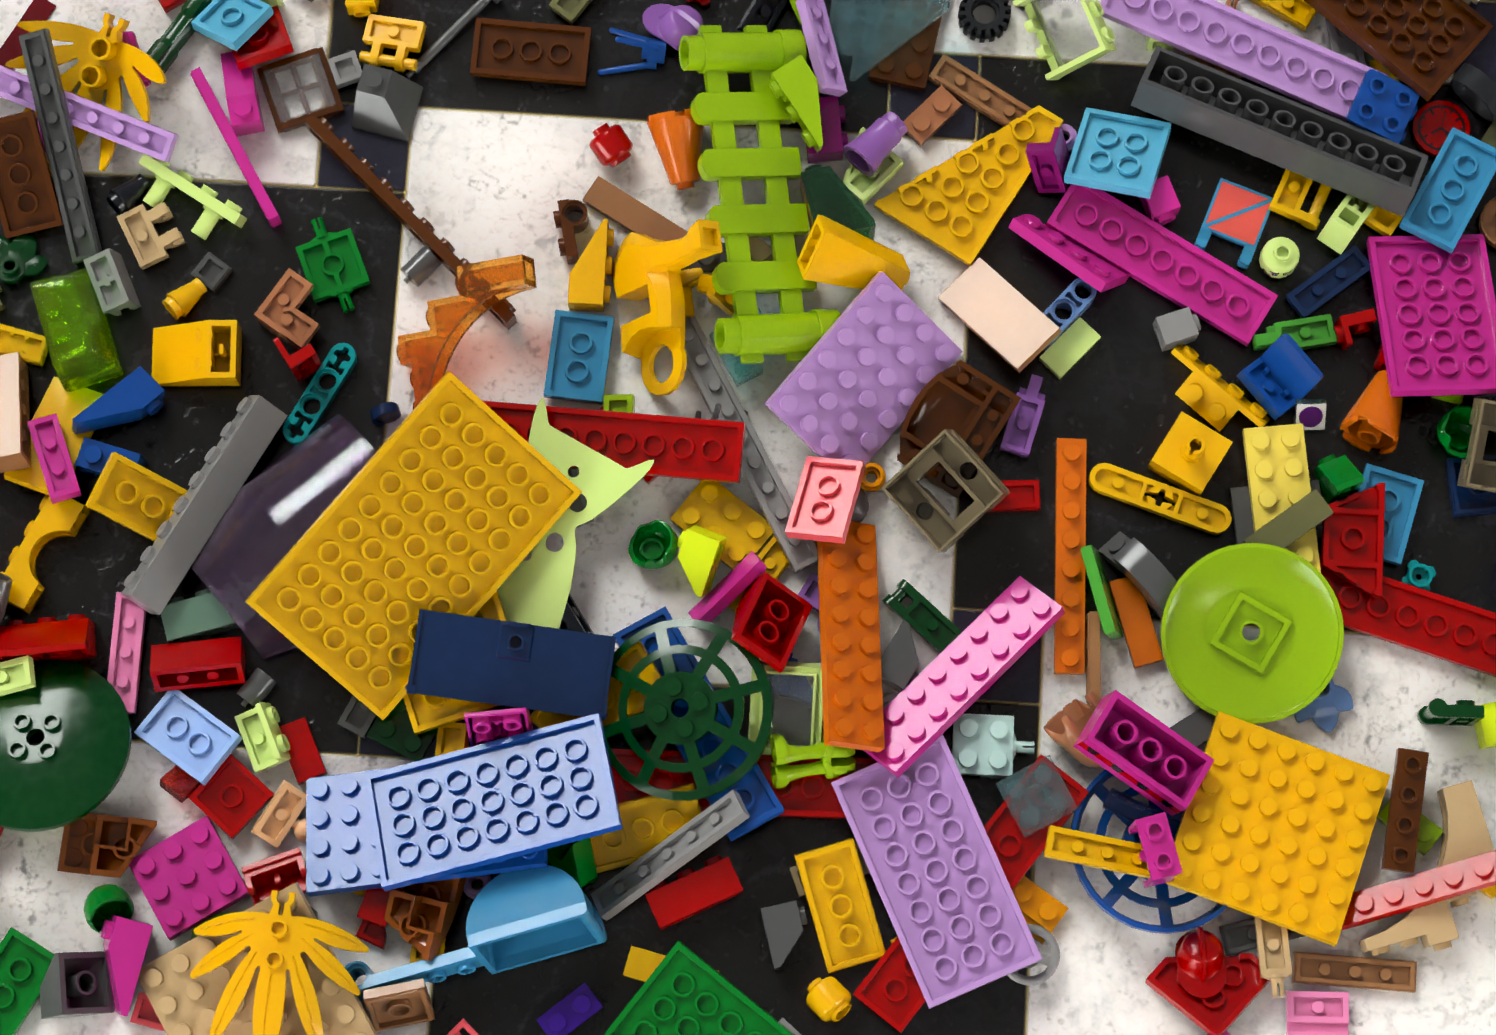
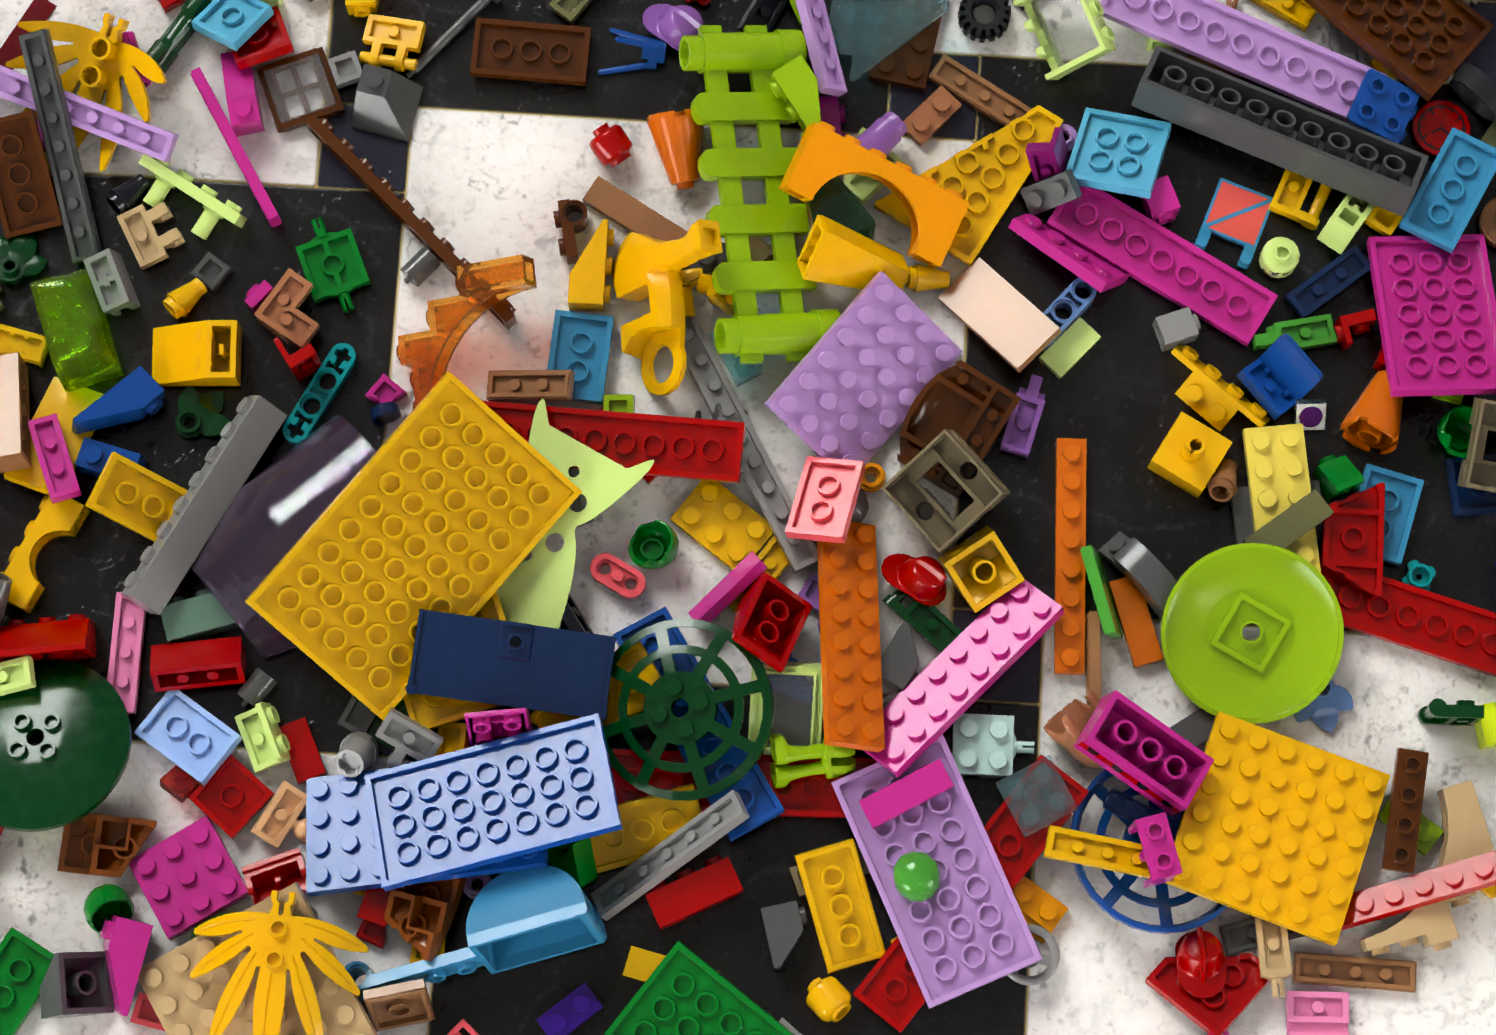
neon yellow slope [677,525,728,597] -> none
red tile [987,480,1041,512] -> none
yellow piece [1088,463,1232,535] -> none
none -> dark green plate [175,386,230,438]
none -> dark pink plate [244,280,273,314]
none -> light grey piece [335,731,379,778]
none -> dark pink tile [365,374,407,404]
none -> light grey plate [375,707,444,768]
none -> medium nougat tile [486,370,575,402]
none -> coral plate [590,553,646,600]
none -> light orange arch [778,121,970,268]
none -> dark pink tile [859,759,954,829]
none -> red piece [881,553,947,606]
none -> bright green hair [893,851,940,902]
none -> yellow cone [905,263,950,292]
none -> yellow slope [937,526,1025,613]
none -> dark grey plate [1020,169,1083,215]
none -> medium nougat cone [1207,459,1237,502]

